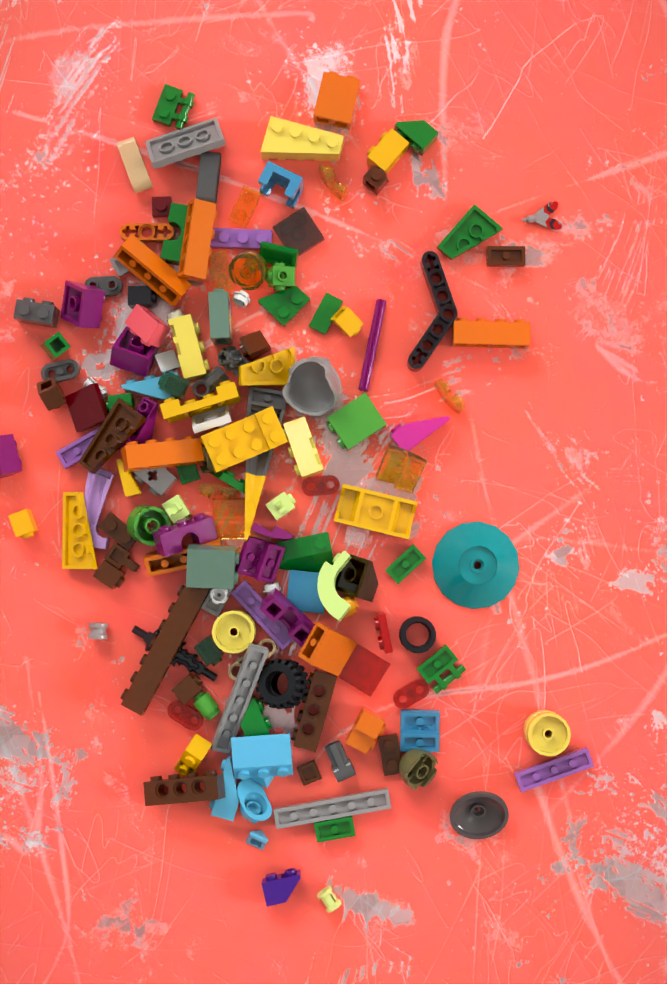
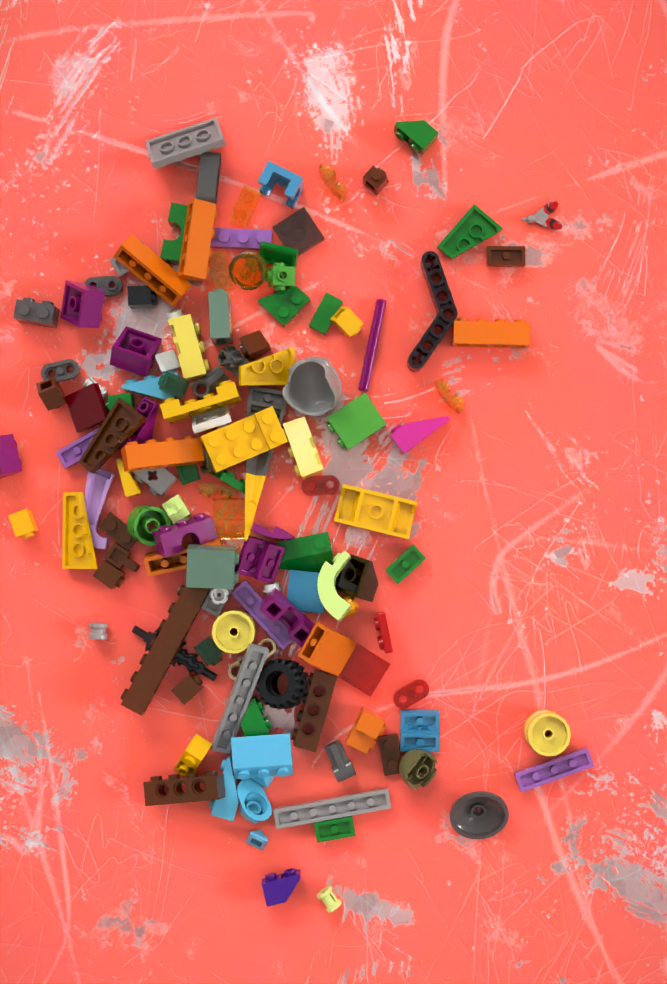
green brick [40,332,71,361] -> none
tan beam [116,136,153,194] -> none
orange beam [119,223,175,243] -> none
coral brick [125,304,171,348] -> none
green plate [152,84,195,130] -> none
dark red plate [152,196,172,218] -> none
clear red plate [167,700,204,731] -> none
bright green brick [193,691,220,721] -> none
white plate [233,290,251,307] -> none
light yellow wedge [260,116,344,161] -> none
yellowish green brick [265,492,296,521] -> none
reddish brown tile [297,759,322,786] -> none
orange brick [313,71,361,130] -> none
yellow brick [367,129,409,174] -> none
clear yellow slope [376,444,427,493] -> none
black tyre [399,616,436,653] -> none
green plate [416,644,466,694] -> none
teal dish [432,521,519,609] -> none

